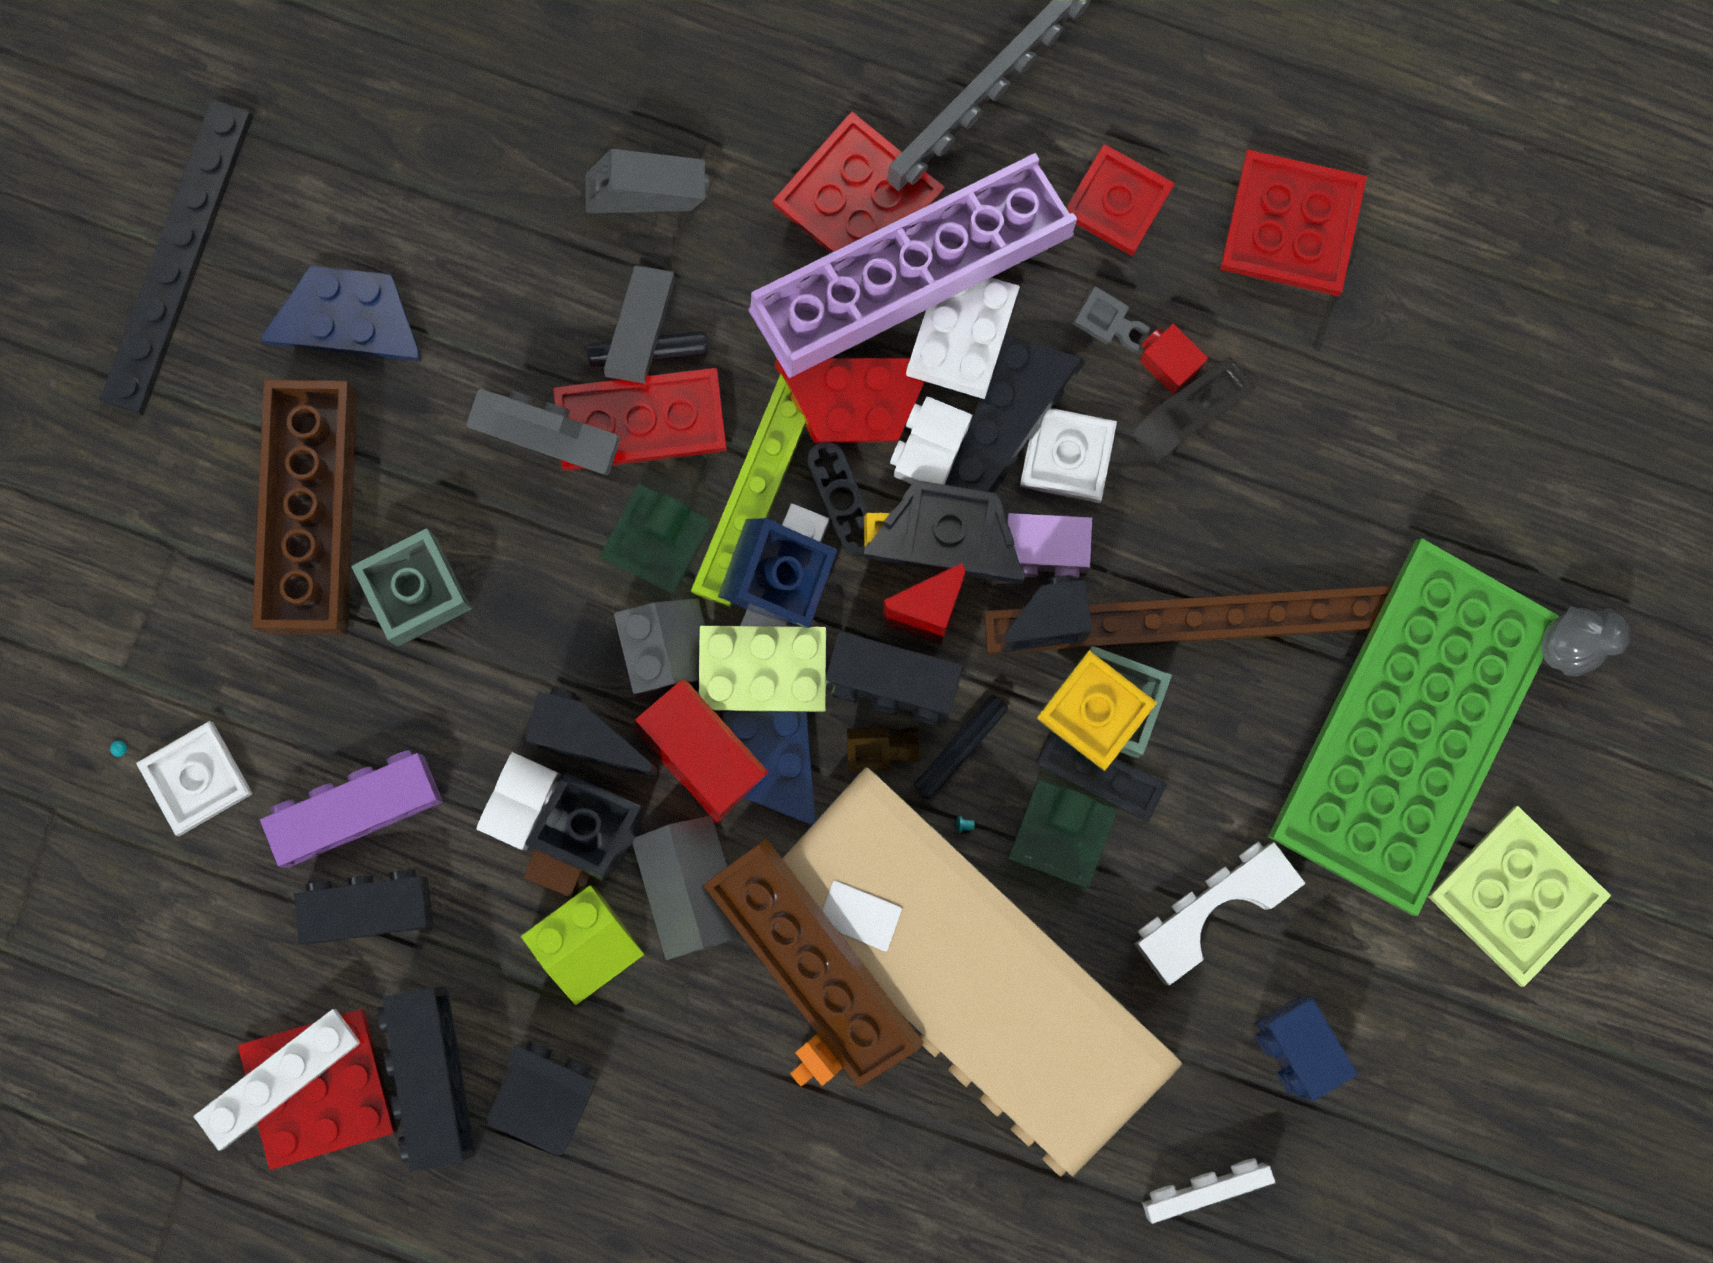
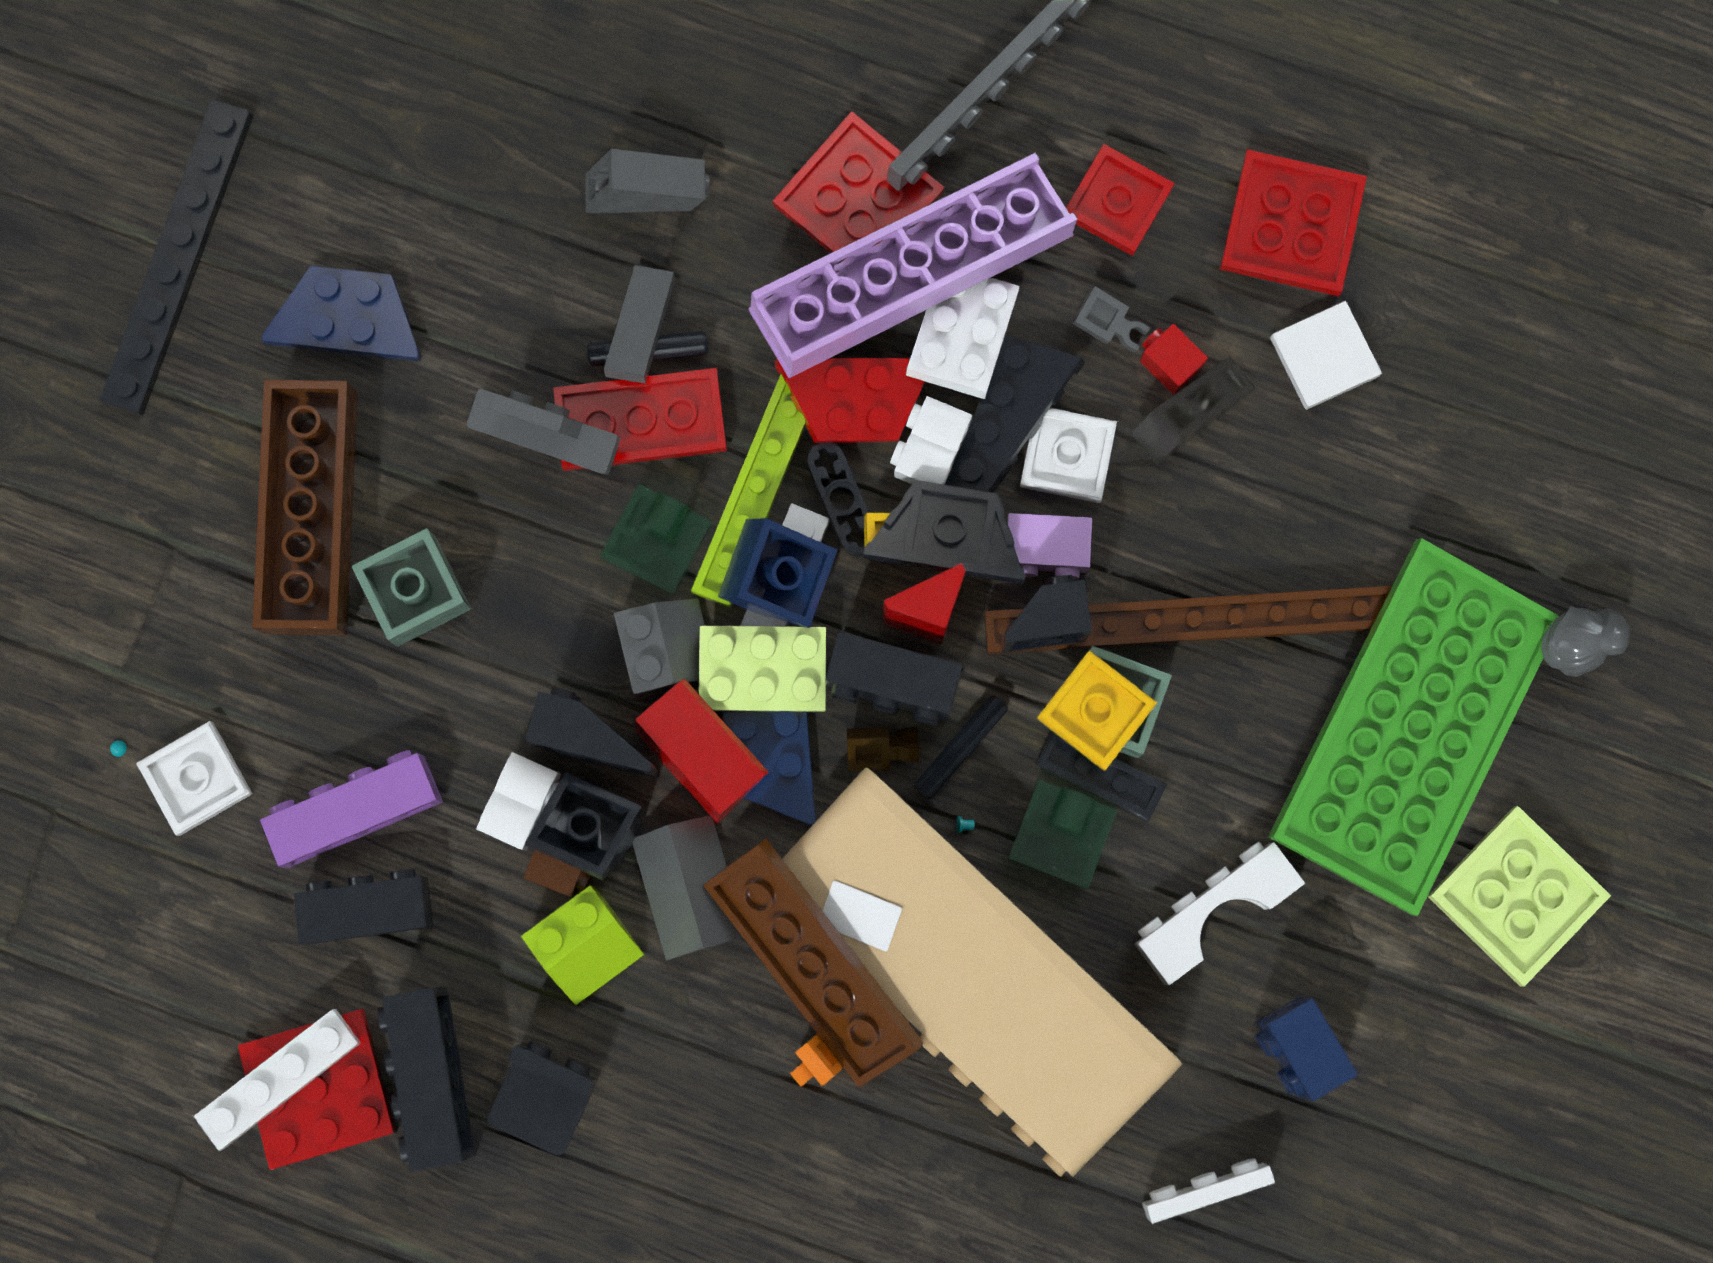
none -> white tile [1270,301,1382,410]

